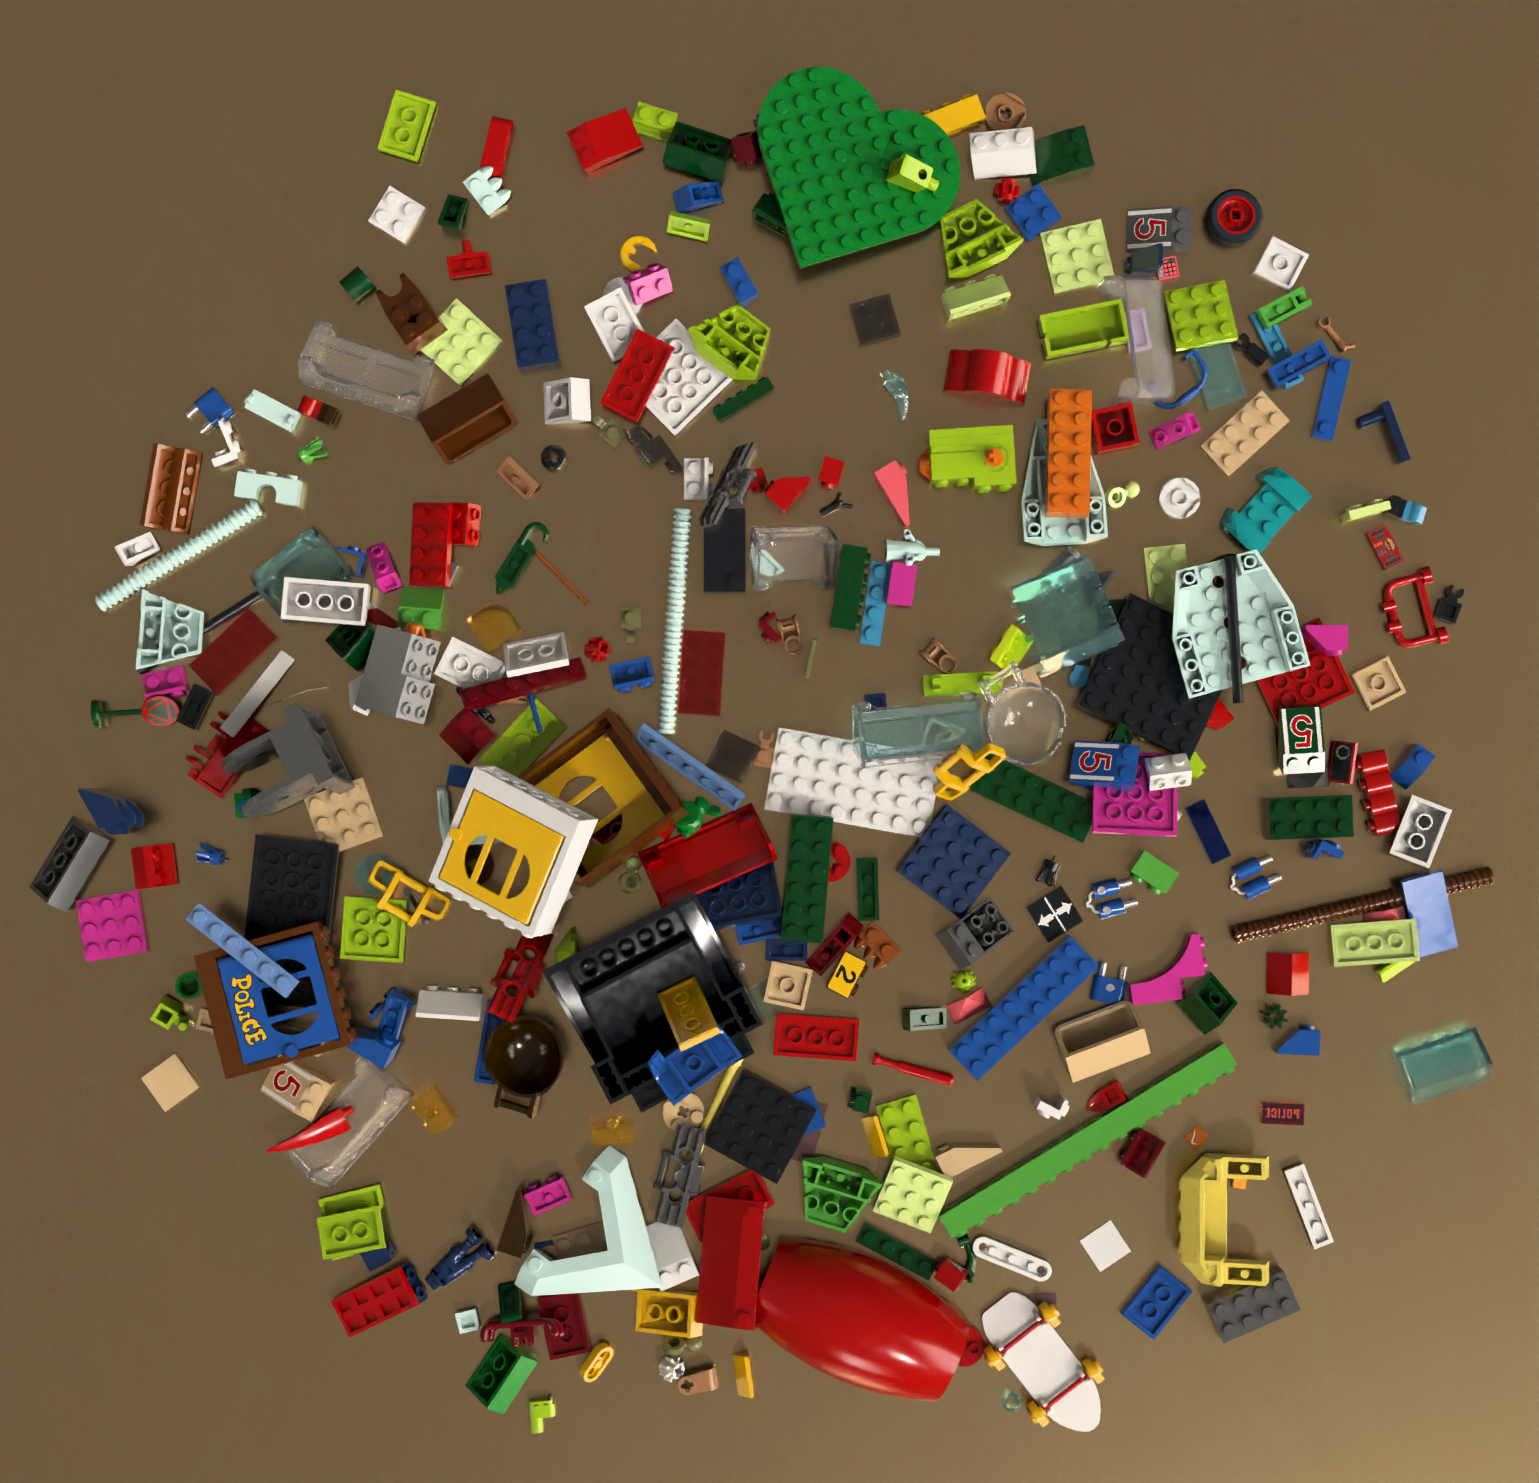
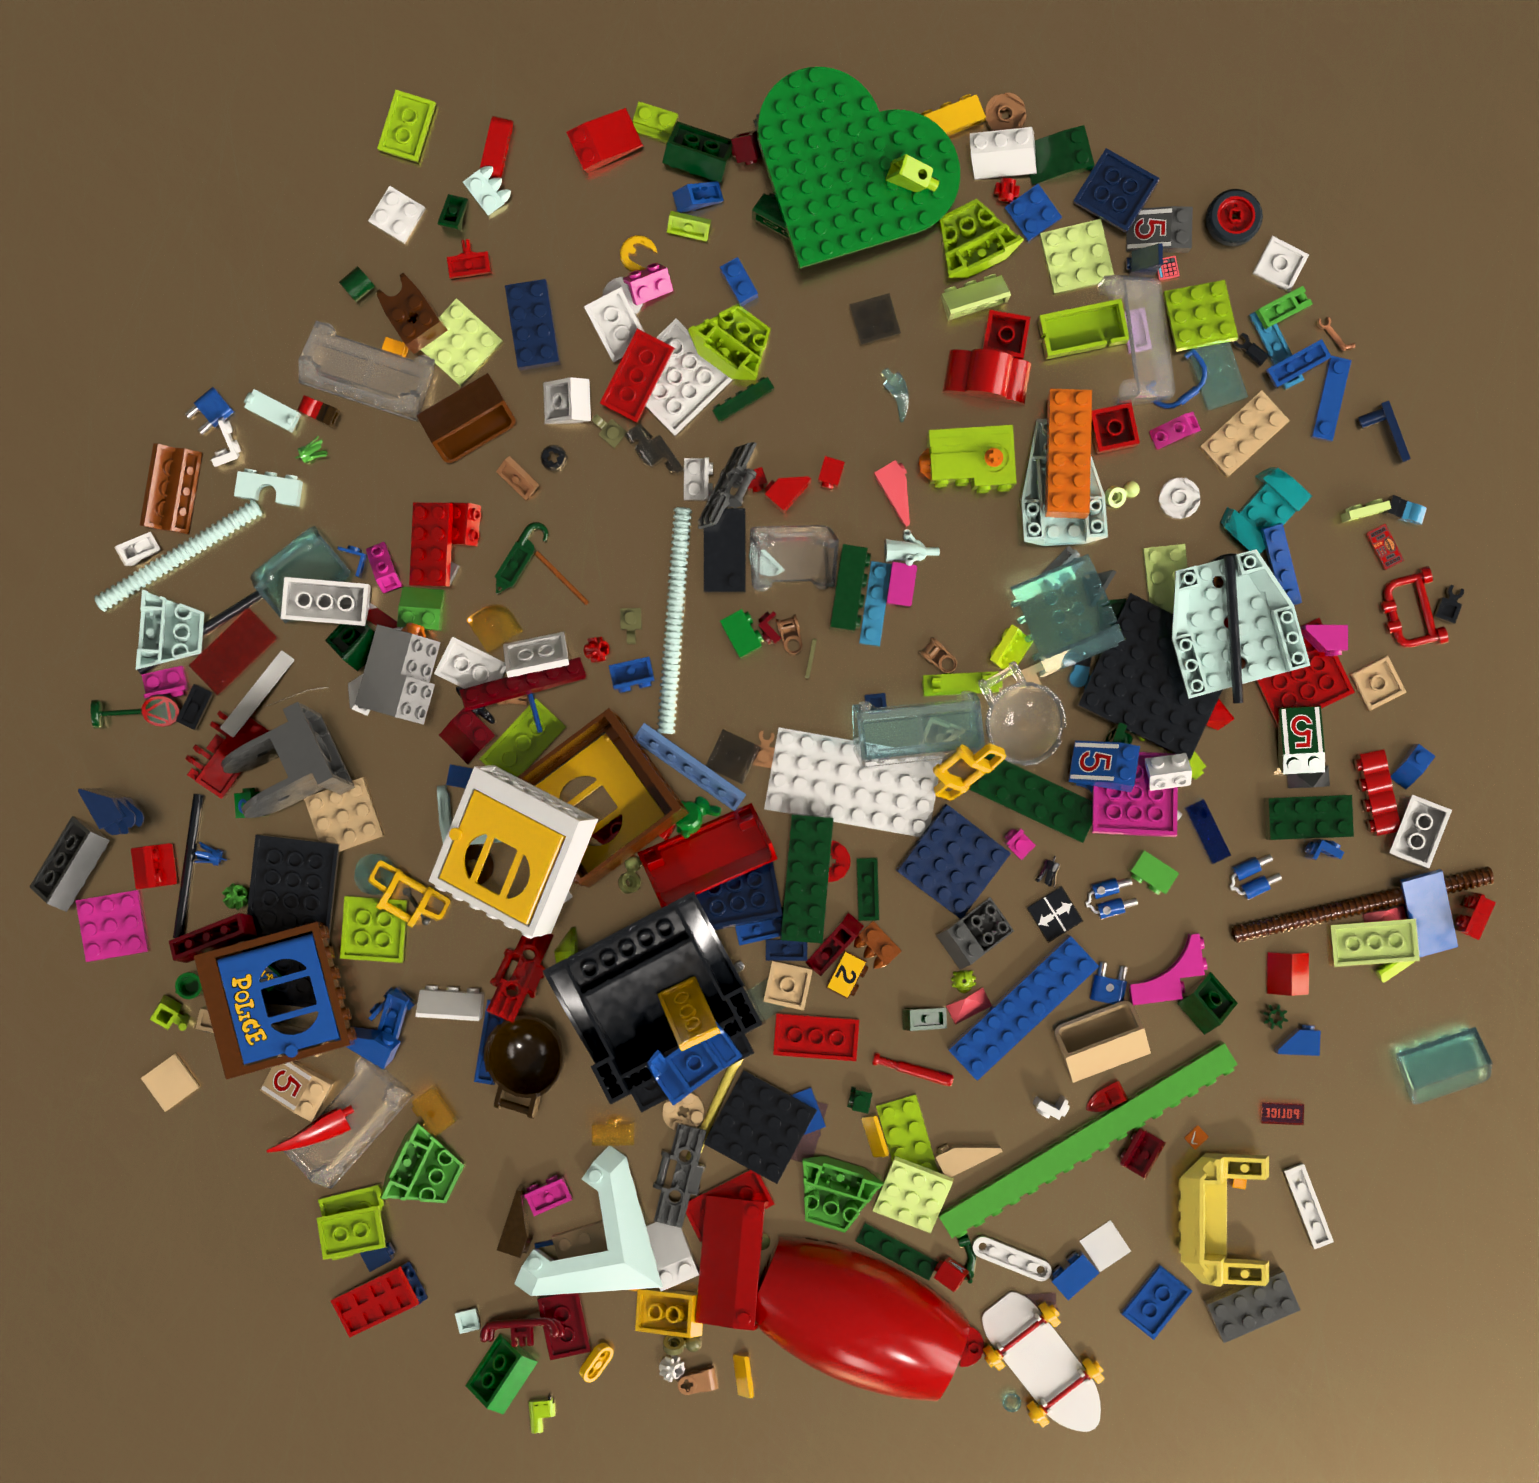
medium blue plate [185,903,300,998] -> none
dark blue piece [425,1226,495,1291] -> none
dark green tile [498,1282,523,1324] -> none
clear red plate [678,630,725,716] -> none
black bar [820,492,853,517] -> none
slope [1328,740,1358,784] -> none
none -> dark red brick [169,913,257,963]
none -> black piece [173,794,204,938]
none -> bright green gear [222,883,248,910]
none -> bright green wedge [380,1123,464,1203]
none -> light orange piece [382,337,409,358]
none -> green brick [720,609,764,659]
none -> red brick [982,310,1031,360]
none -> dark pink bracket [1003,828,1036,860]
none -> blue brick [1050,1251,1099,1300]
none -> dark blue plate [1073,148,1160,233]
none -> blue plate [1261,523,1302,605]
none -> red bracket [1454,892,1496,940]

